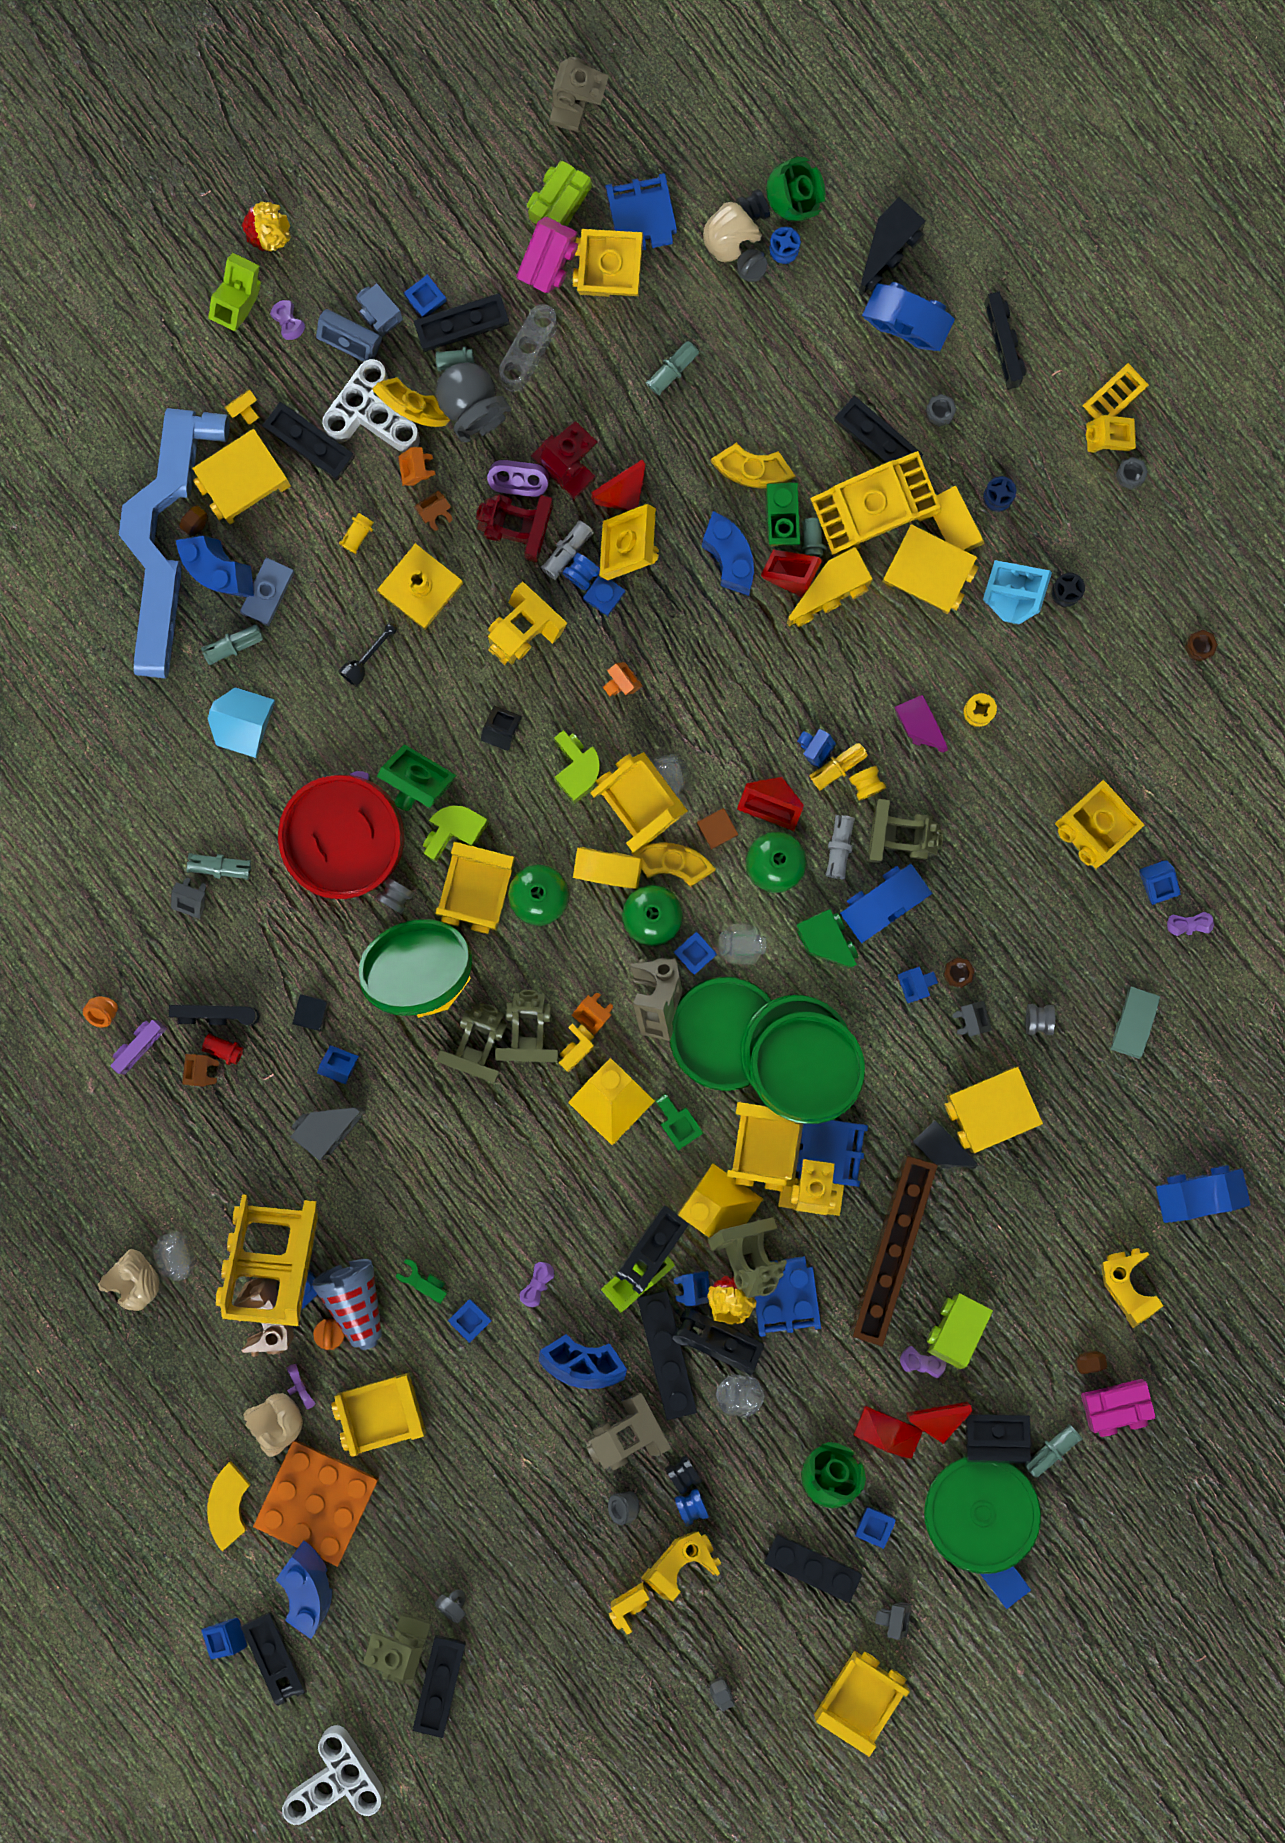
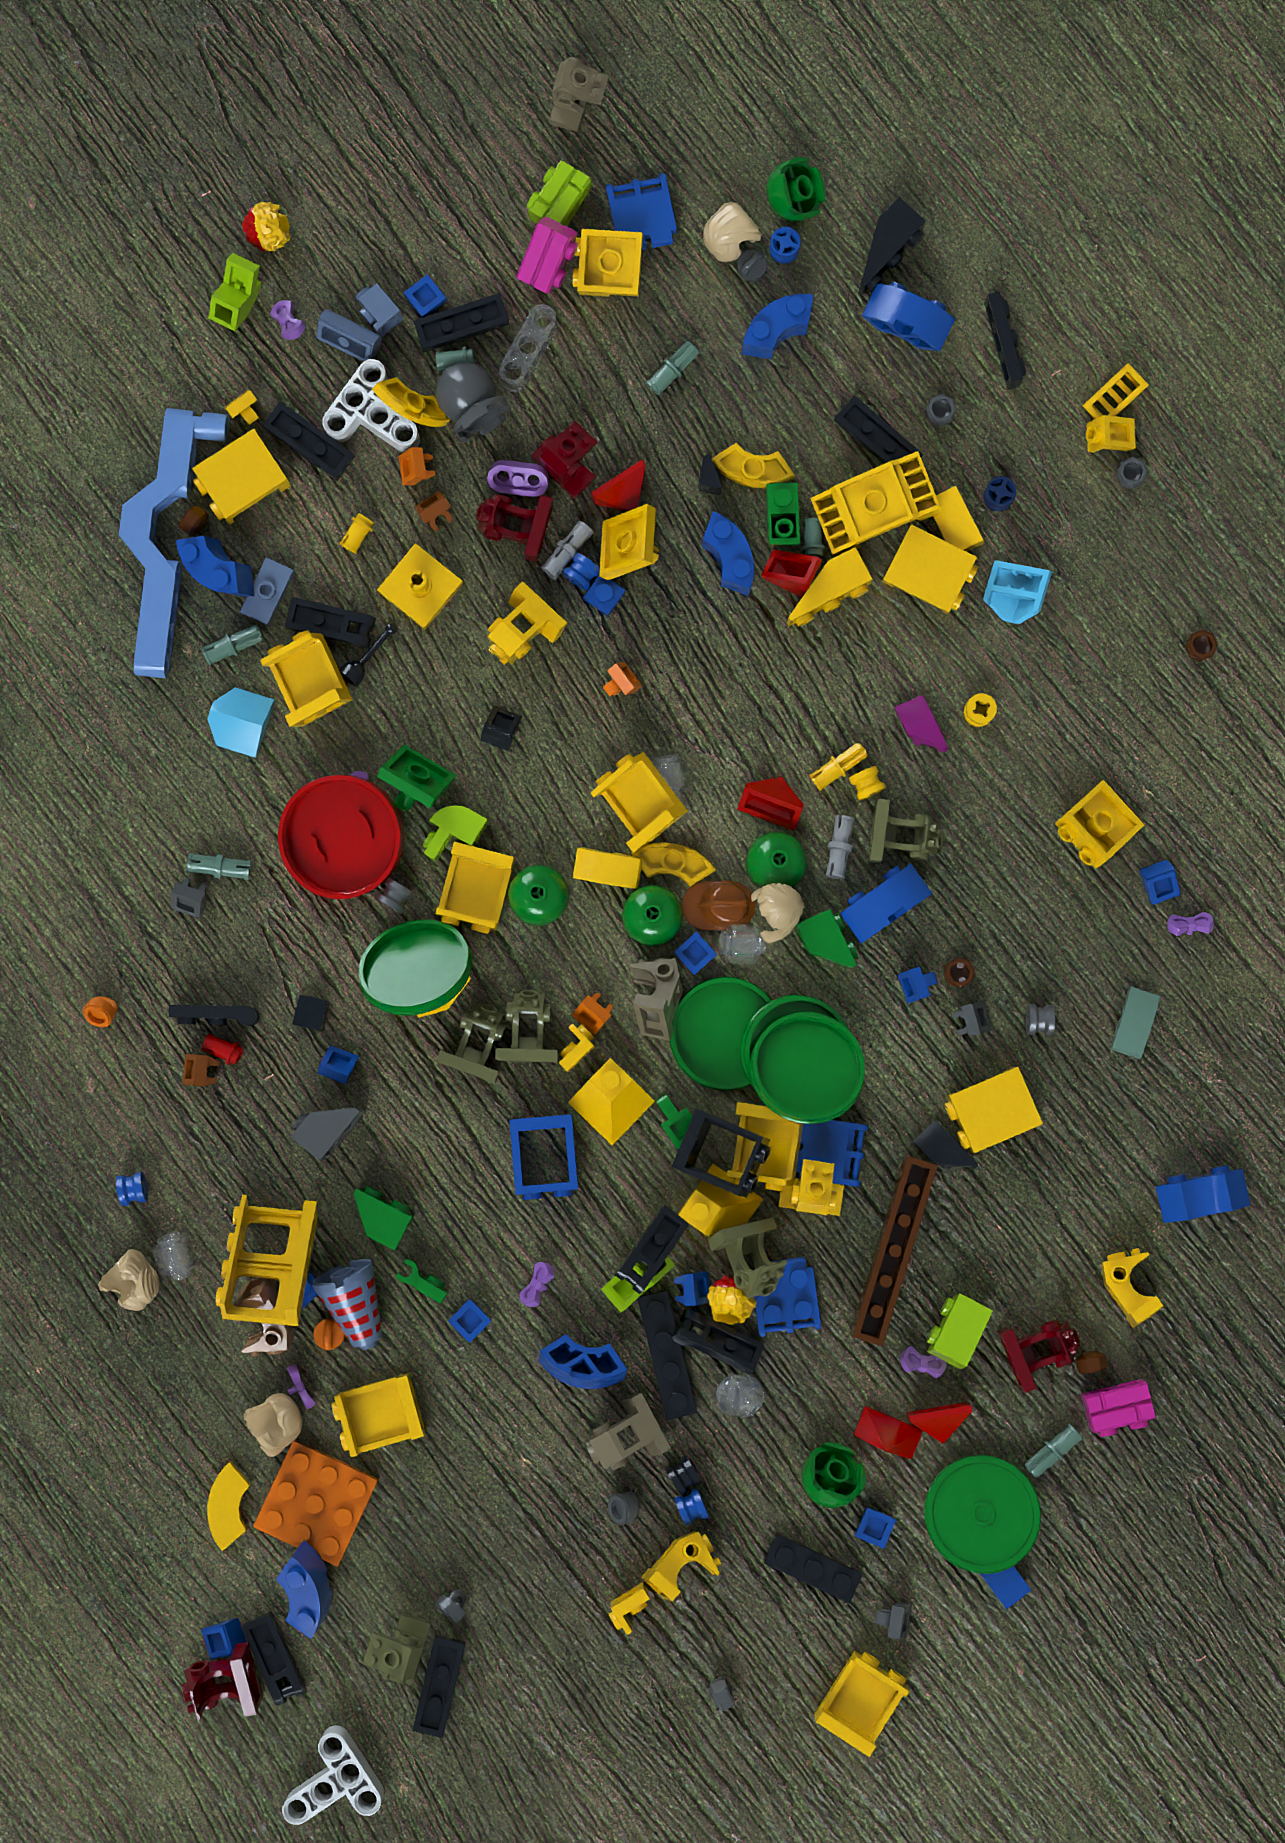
medium lavender plate [110,1020,167,1075] -> none
lime brick [554,730,600,804] -> none
dark orange tile [697,808,738,850] -> none
black wheel [736,189,770,223] -> none
blue tile [797,729,836,769] -> none
black plate [966,1414,1031,1463] -> none
black wheel [1051,573,1085,607] -> none
none -> blue wheel [116,1172,148,1206]
none -> dark red tile [181,1642,263,1720]
none -> yellow panel [260,630,353,727]
none -> black plate [285,597,376,648]
none -> green slope [353,1185,414,1251]
none -> blue window [509,1114,579,1200]
none -> black window [672,1109,771,1198]
none -> dark orange piece [681,881,756,930]
none -> black slope [698,454,722,495]
none -> blue brick [742,294,813,359]
none -> tan hair [751,883,805,944]
none -> dark red tile [997,1319,1080,1393]

